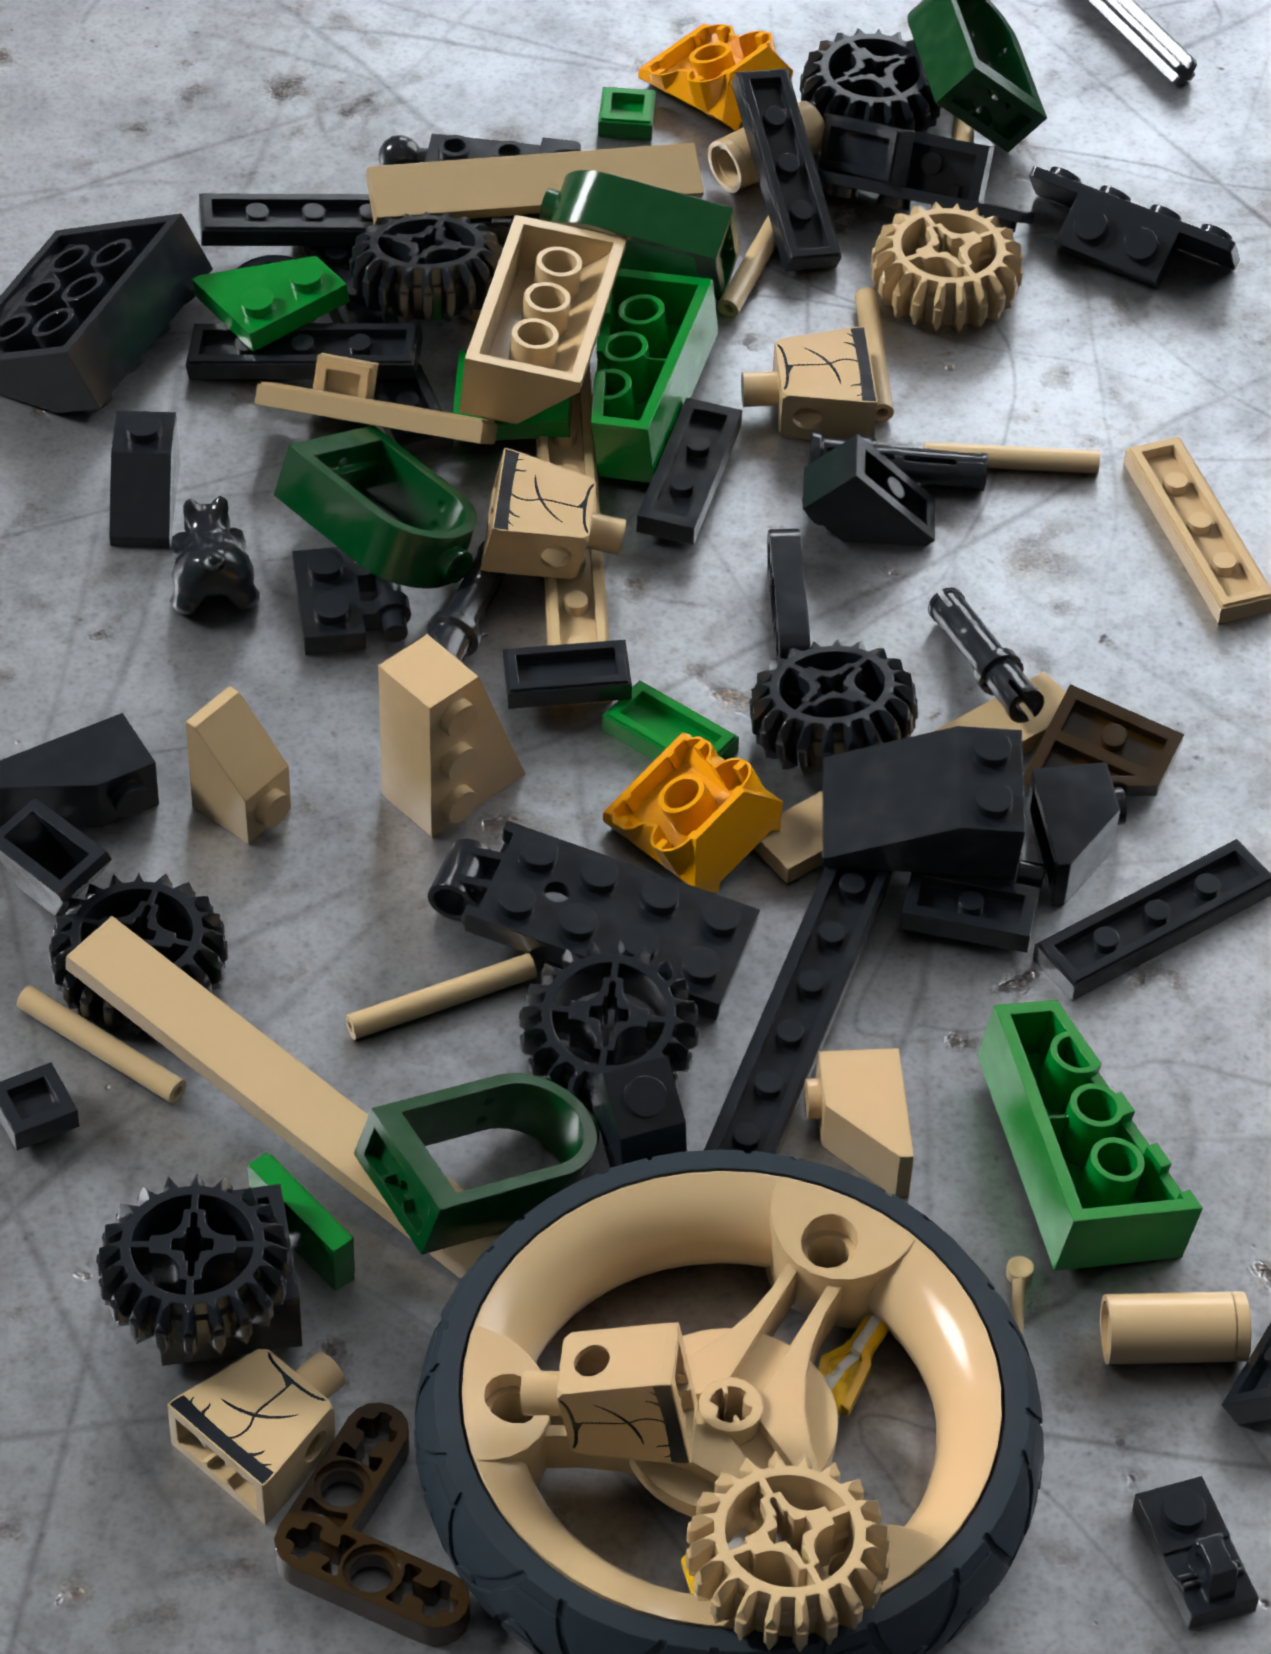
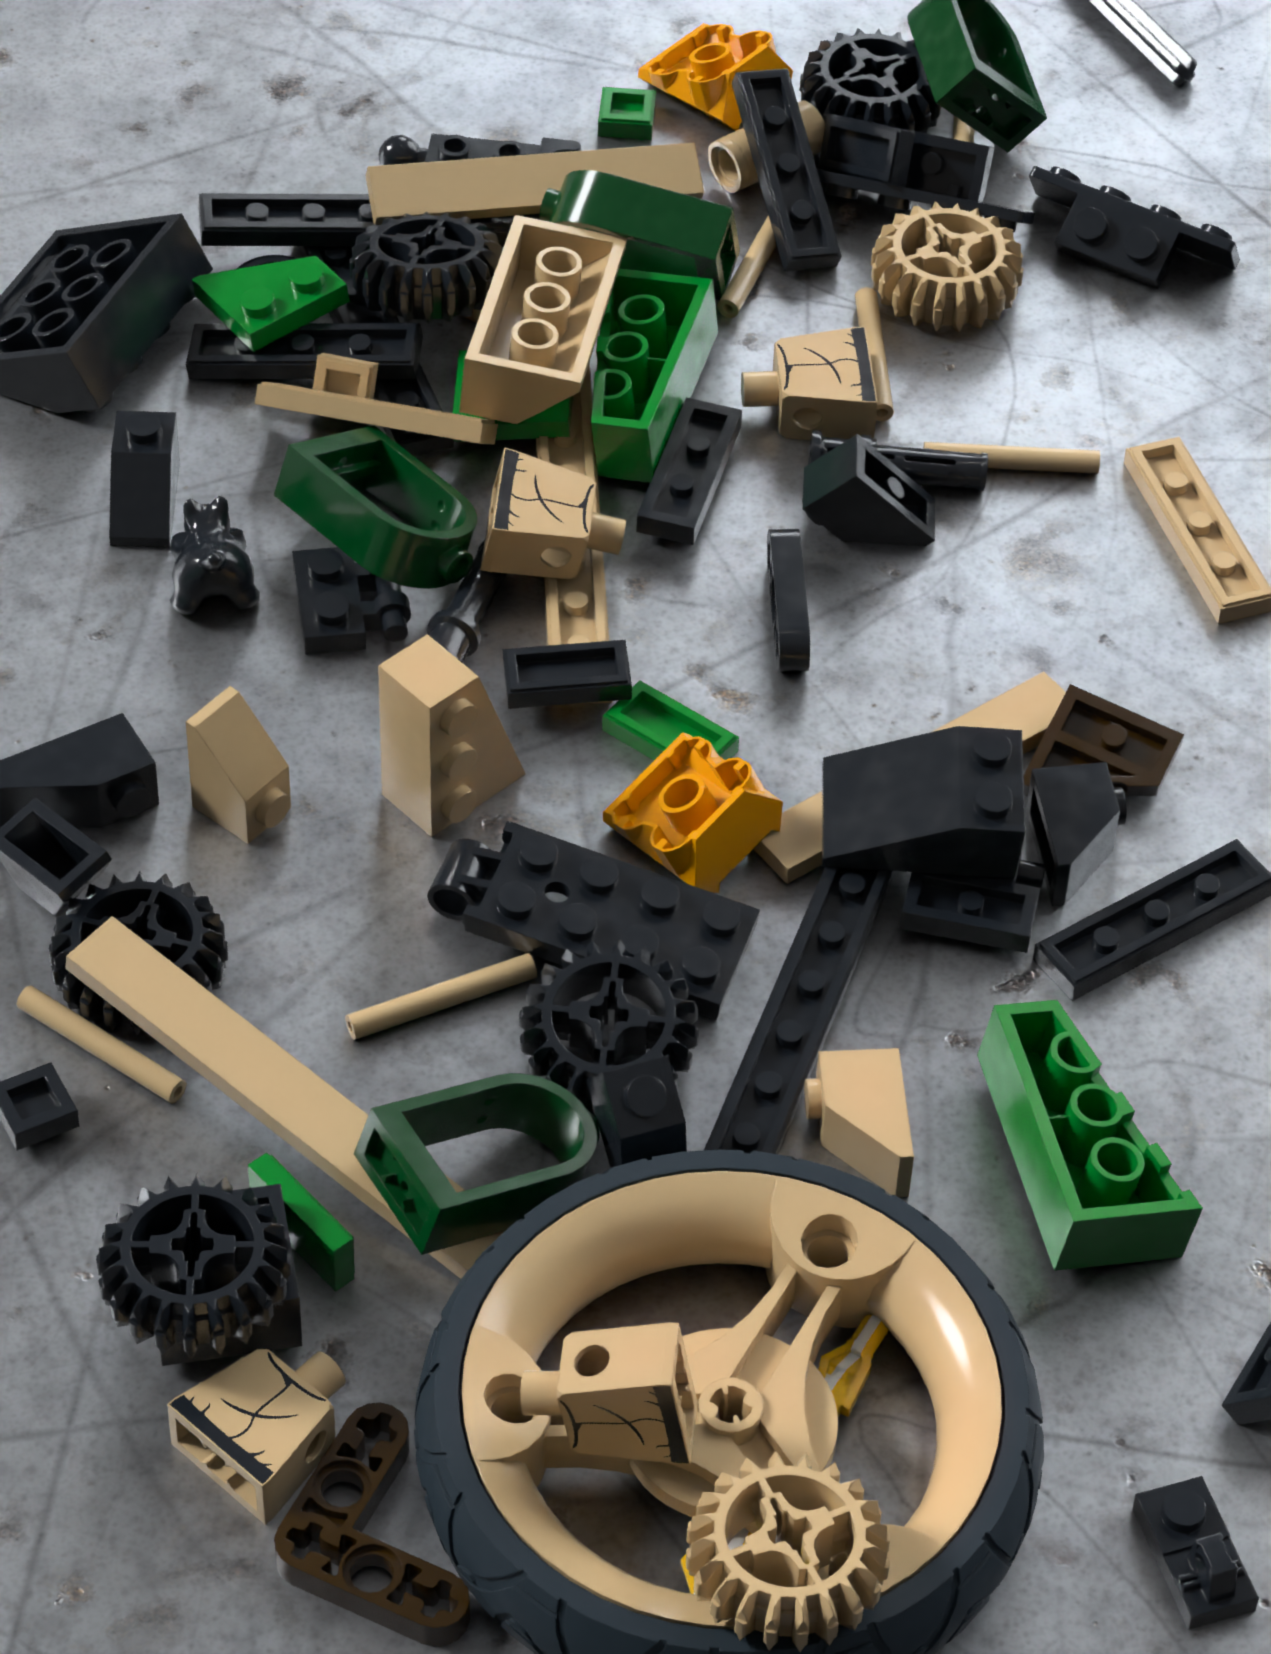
black gear [749,639,918,777] -> none
black pin [928,587,1045,723] -> none
tan hinge [1005,1256,1034,1335] -> none
tan pin [1100,1291,1252,1365] -> none

